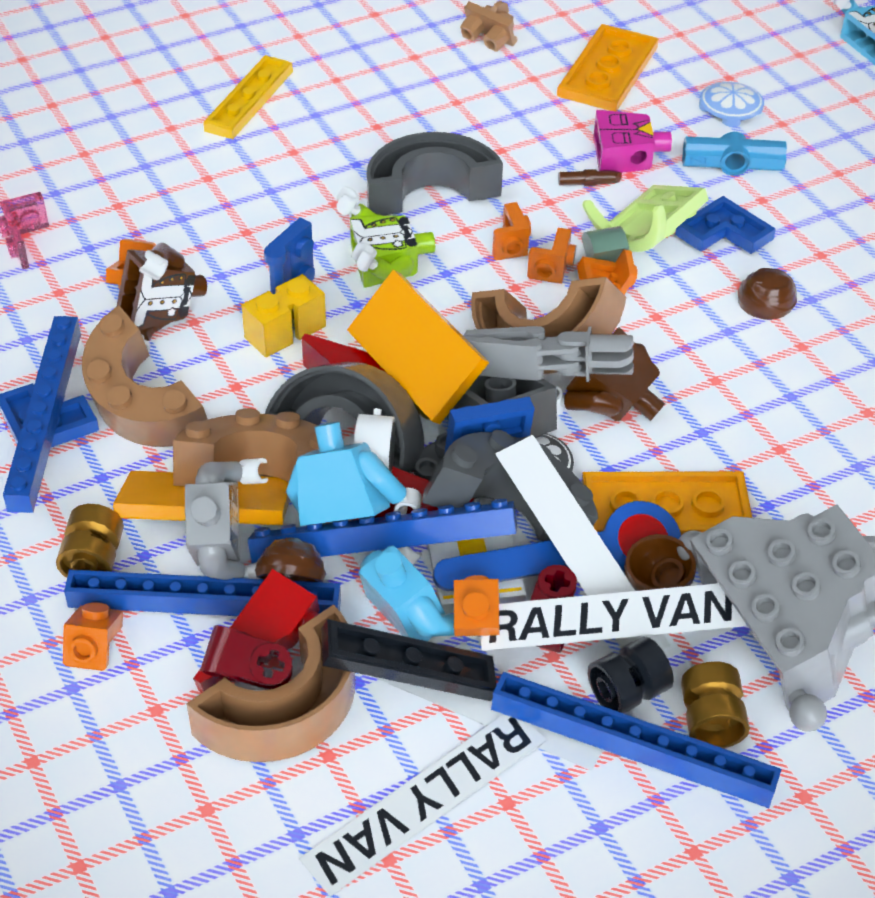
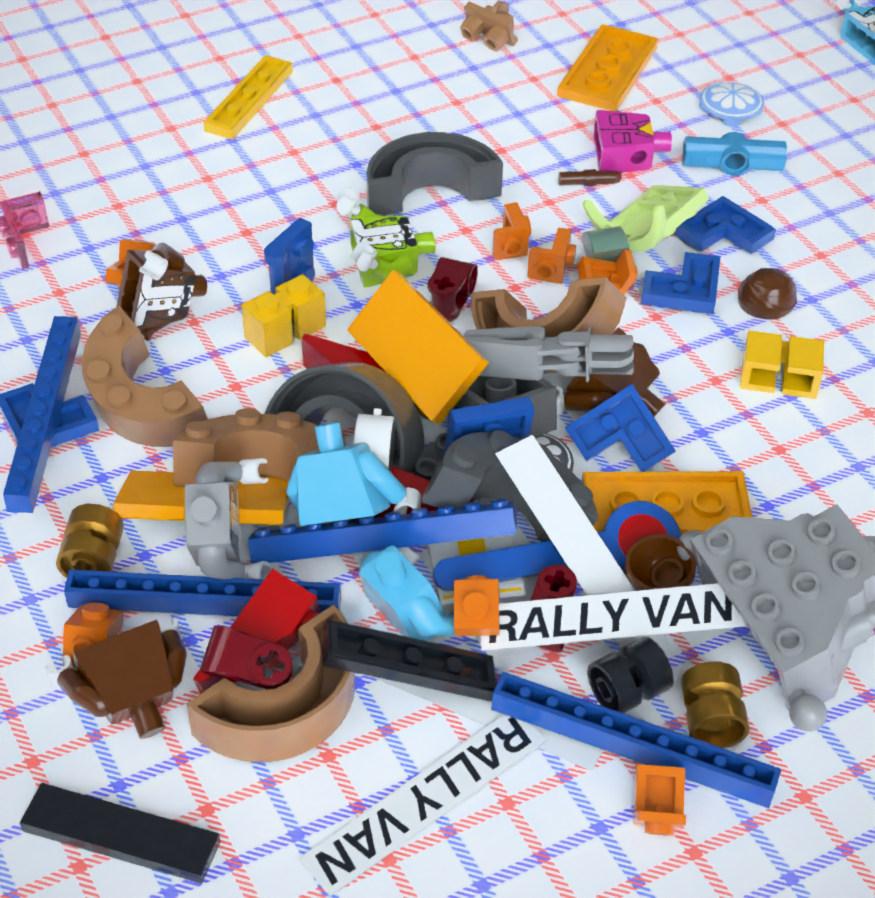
reddish brown piece [255,537,326,582] -> none
none -> black tile [19,782,221,884]
none -> reddish brown torso [44,617,187,739]
none -> dark red piece [427,257,478,322]
none -> blue plate [564,384,676,472]
none -> orange bracket [633,764,687,836]
none -> blue plate [641,252,721,314]
none -> yellow piece [740,330,825,399]

